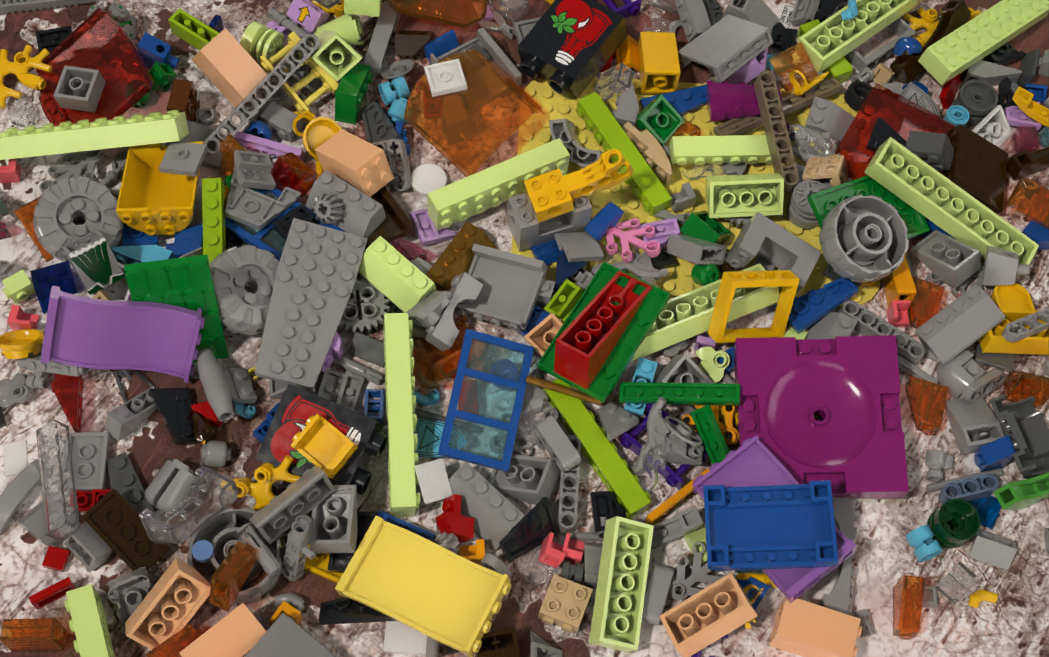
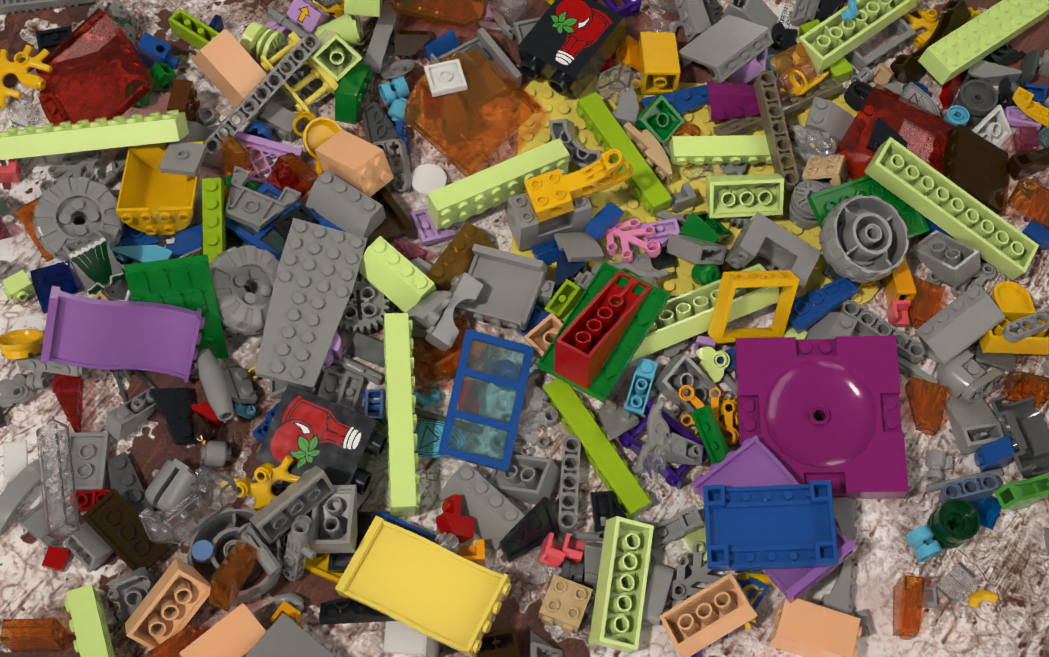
coral panel [7,304,40,331] -> none
red tile [29,577,76,609] -> none
light grey brick [53,65,106,113] -> none
light grey slope [234,150,276,190] -> none
yellow panel [291,414,359,479] -> none
light grey gear [312,192,345,224] -> none
white sticker [414,458,453,504] -> none
light grey beam [480,553,512,578] -> none
pearl gold bar [525,375,602,405] -> none
light grey beam [533,415,581,473] -> none
green tile [619,382,740,405] -> none
light orange tile [645,468,710,525] -> none
light grey wheel [664,416,703,448] -> none
blue hair [893,37,922,56] -> none
dark grey hinge [905,131,954,172] -> none
light grey panel [969,529,1017,570] -> none
light grey torso [982,246,1029,286] -> none

